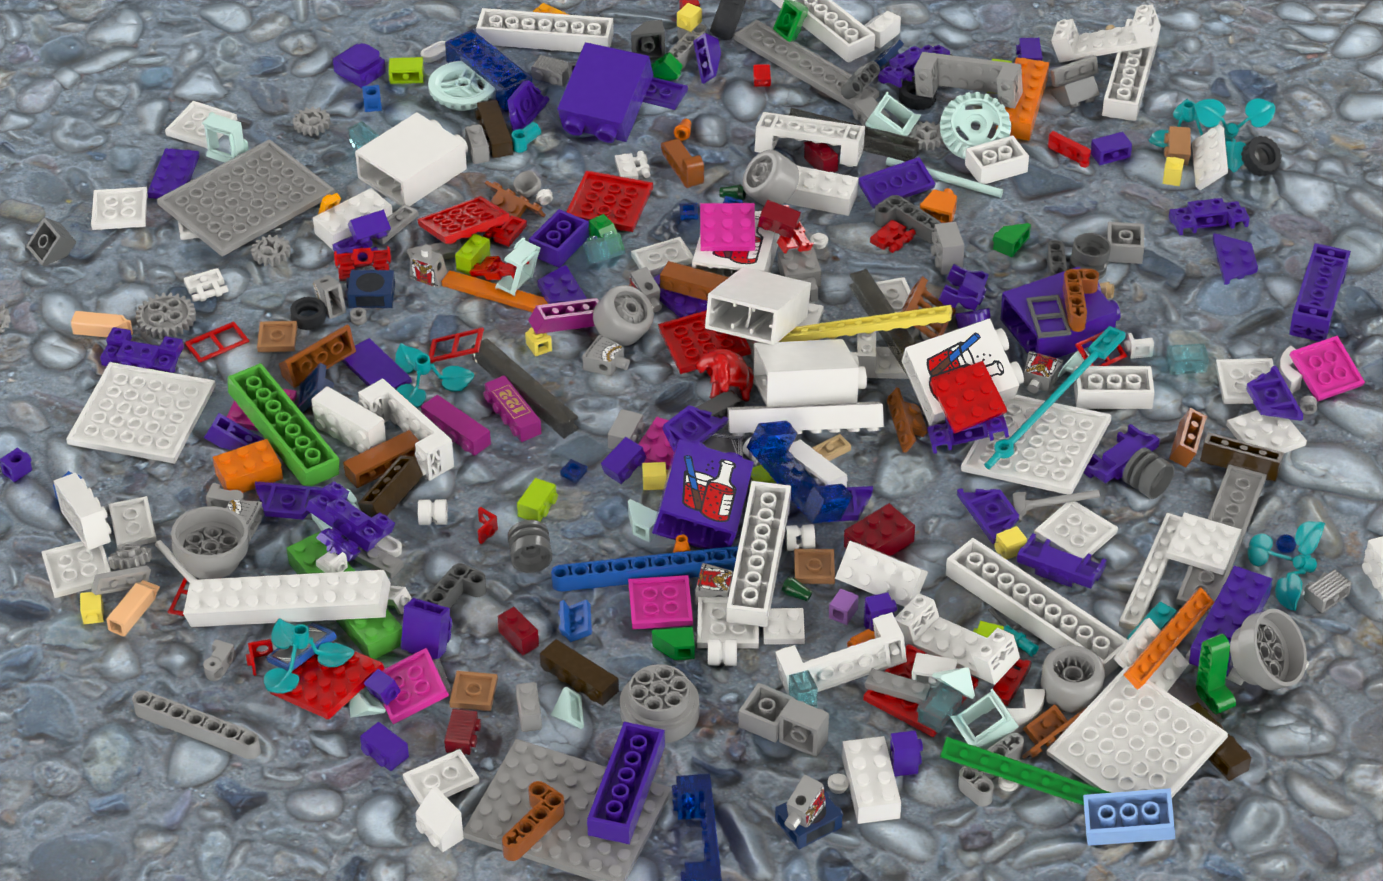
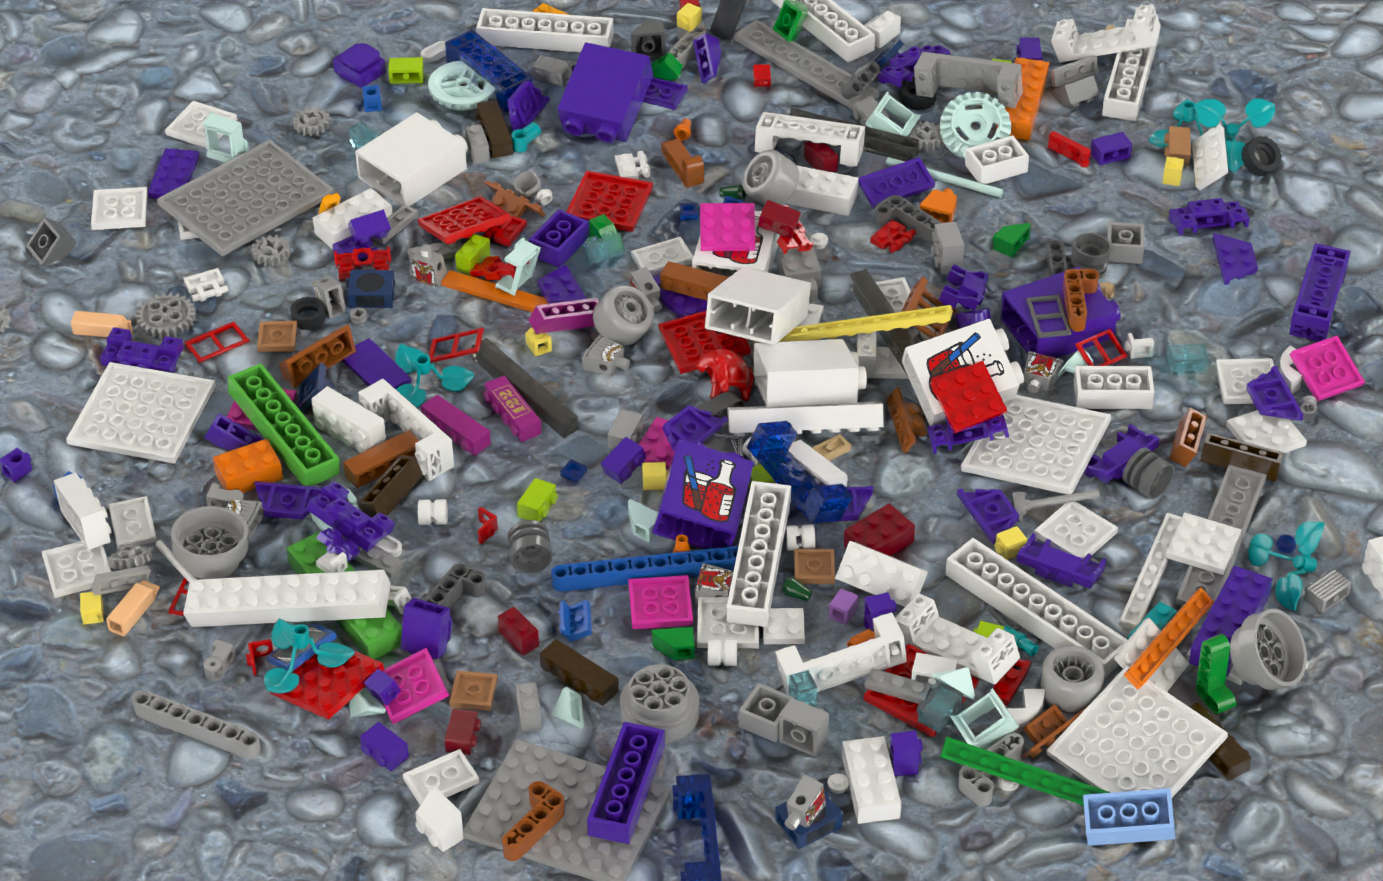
teal bar [984,326,1125,469] -> none

